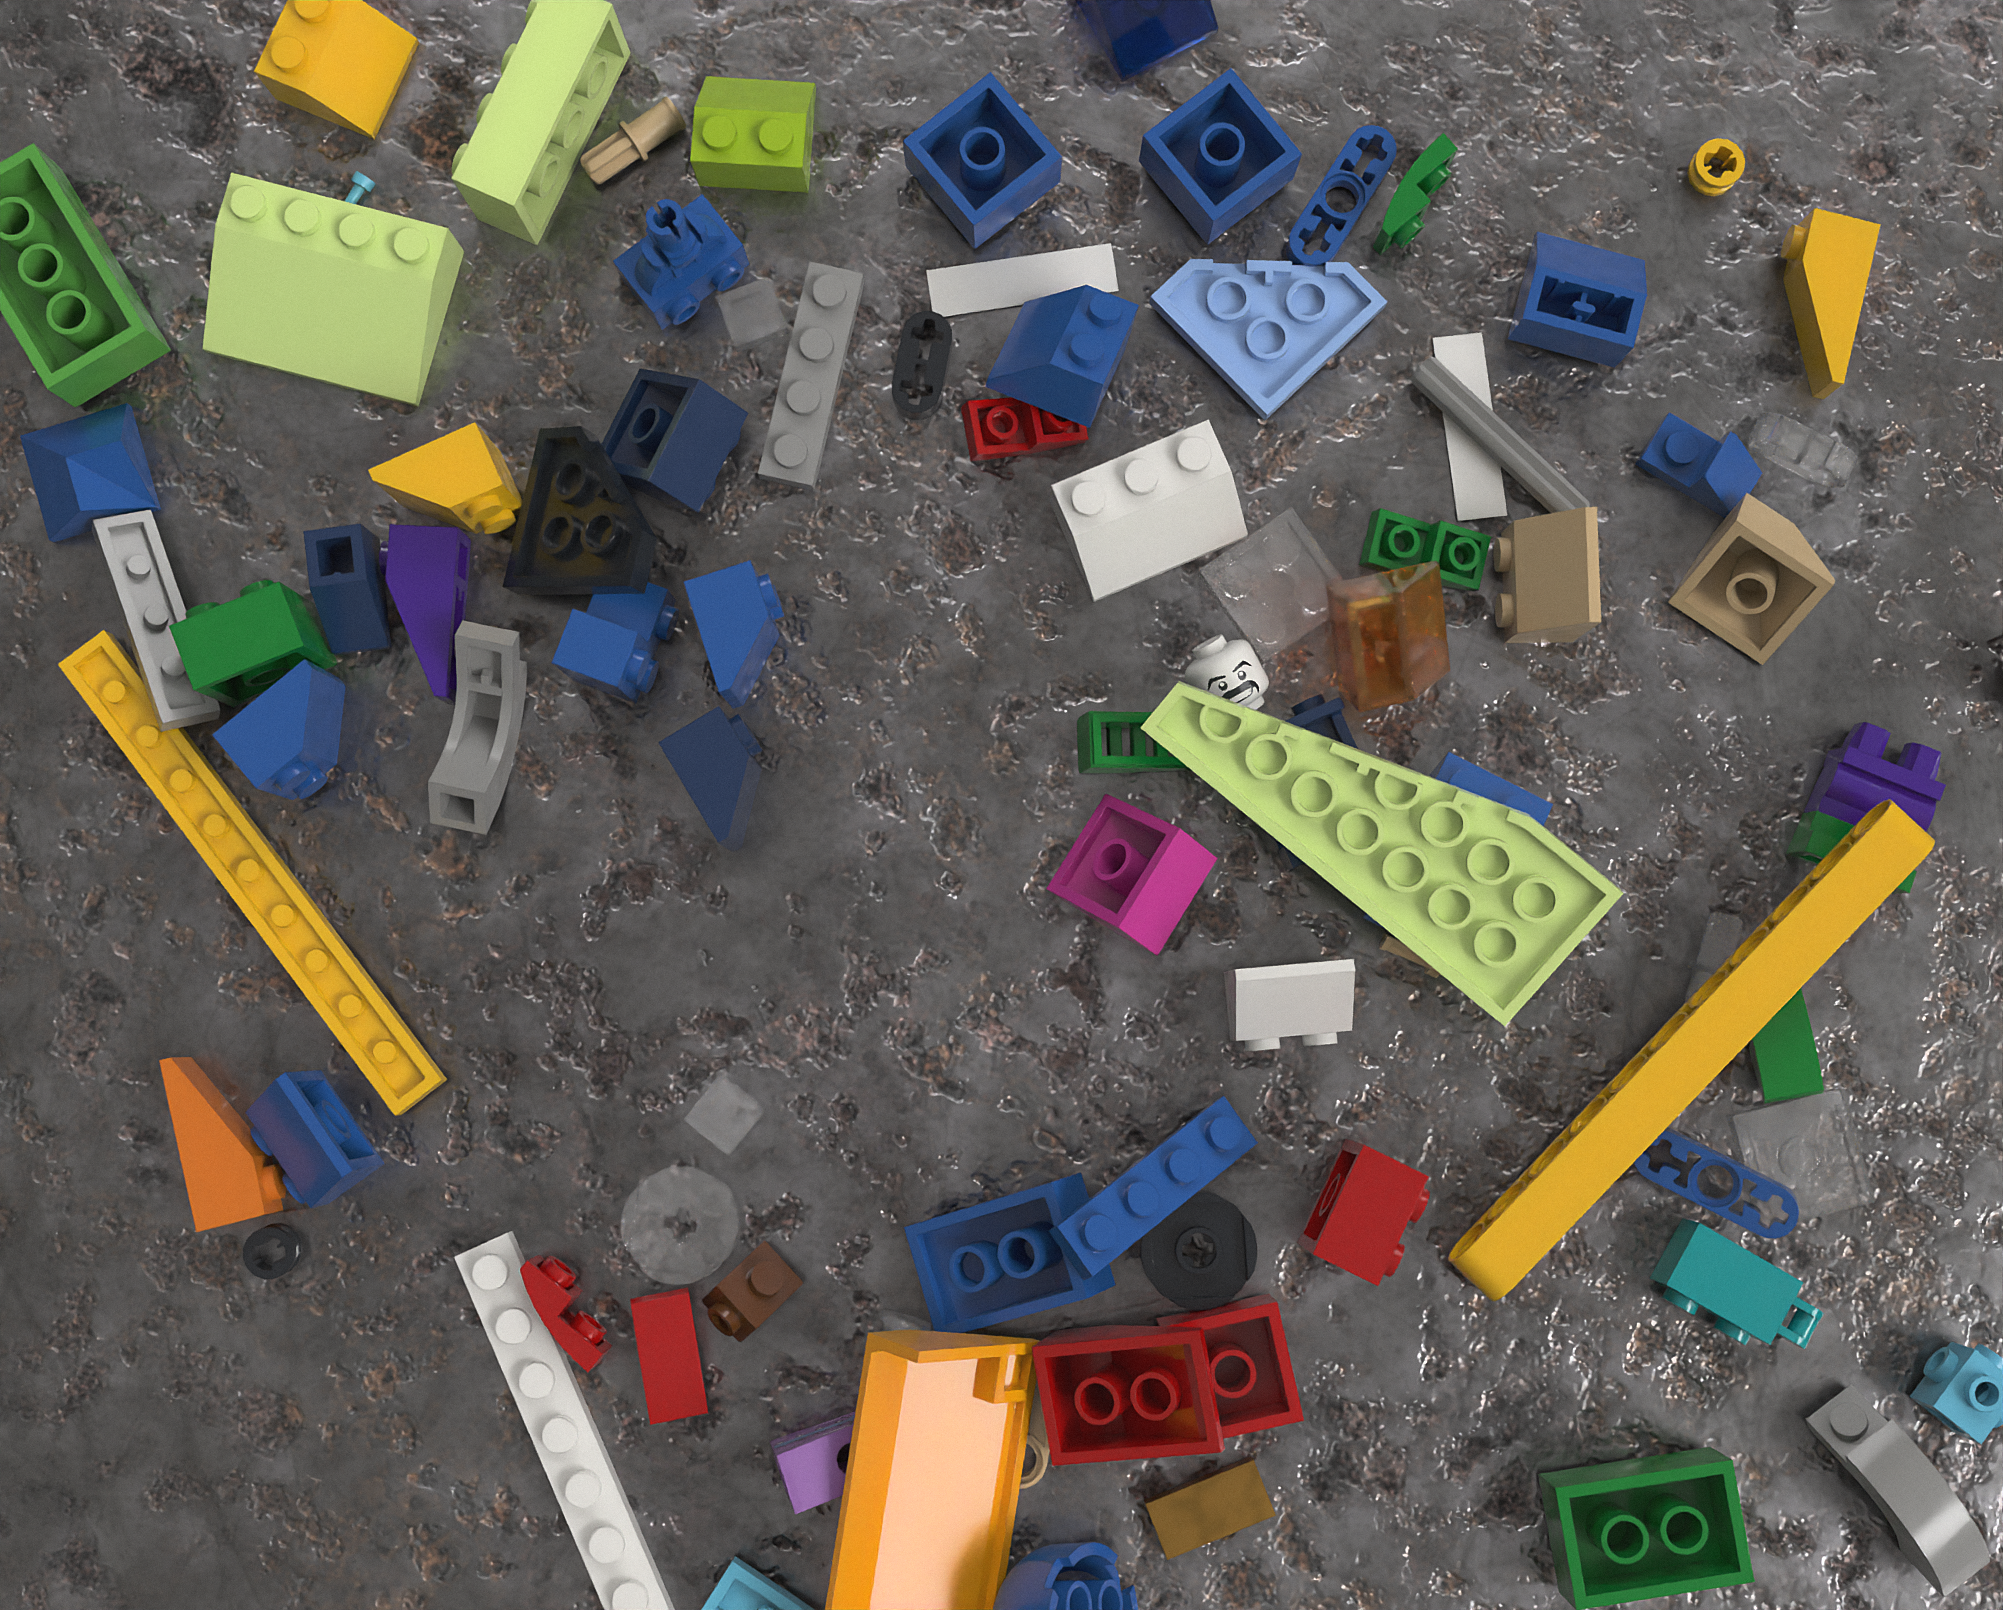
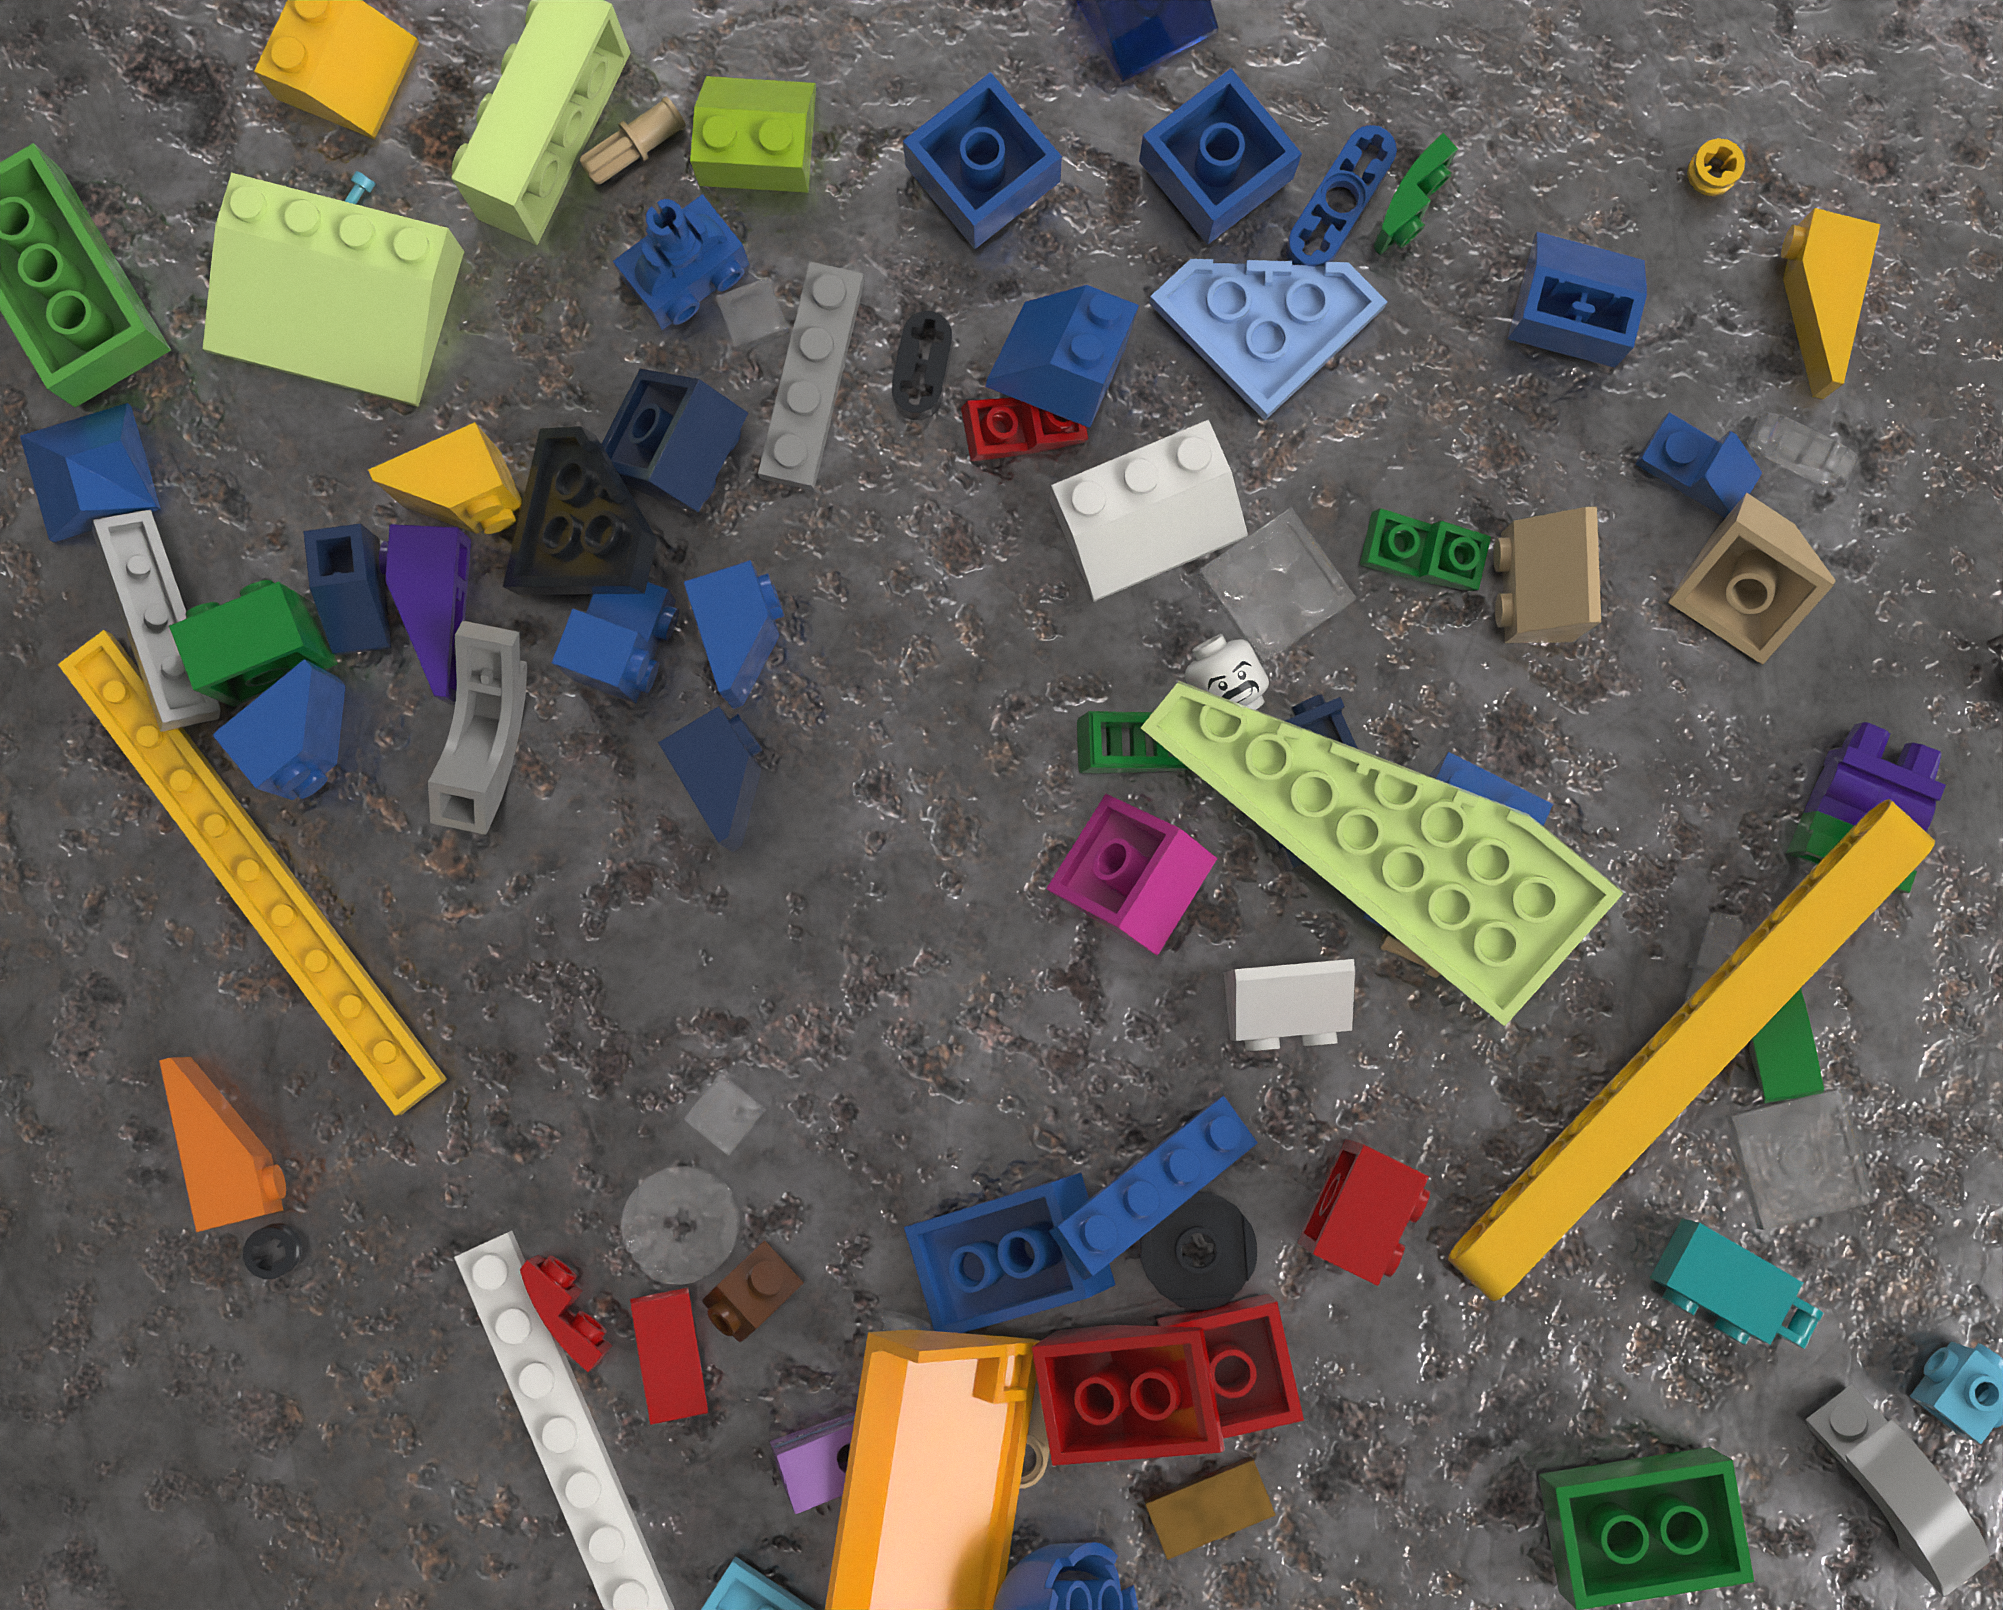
blue slope [245,1070,385,1208] -> none
white sticker [926,243,1119,317] -> none
clear orange slope [1326,561,1450,712] -> none
light grey axle [1411,357,1590,513] -> none
white sticker [1432,332,1507,521] -> none
blue beam [1634,1127,1799,1238] -> none

